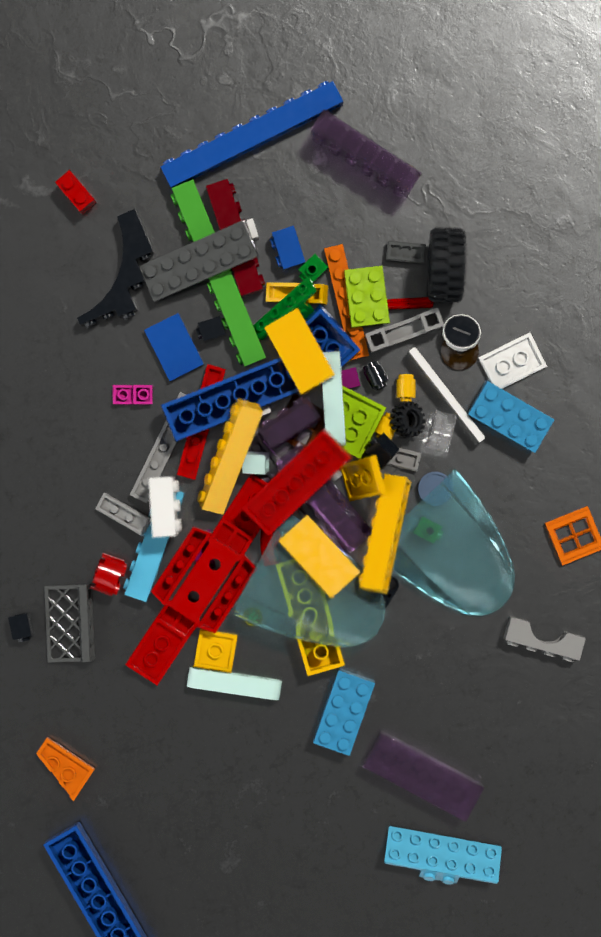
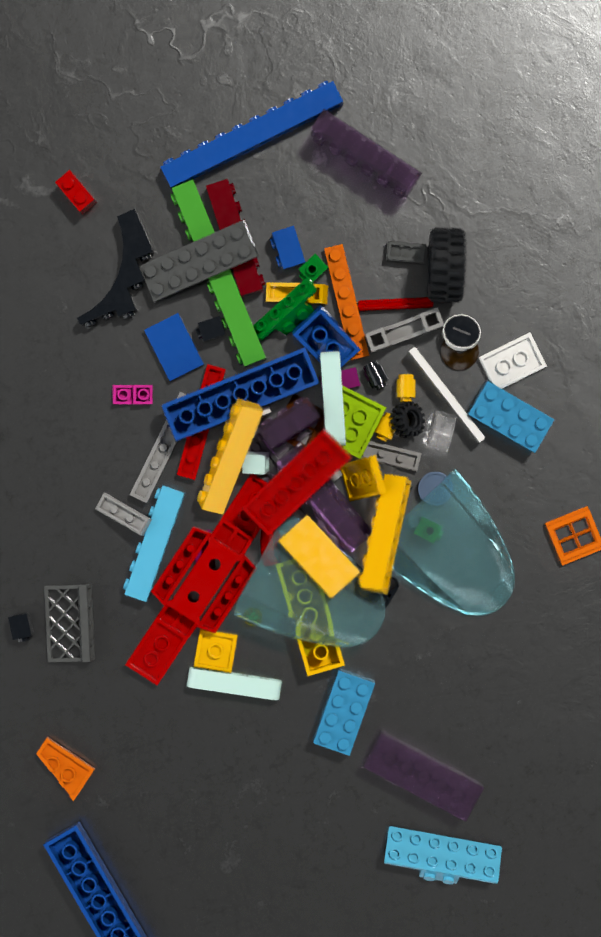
red brick [90,552,127,596] -> none
white brick [149,477,182,537] -> none
white tile [246,218,259,241] -> none
yellow tile [265,308,335,395] -> none
lime plate [344,266,390,328] -> none
black brick [365,433,399,468] -> none
light grey arch [504,616,586,662] -> none

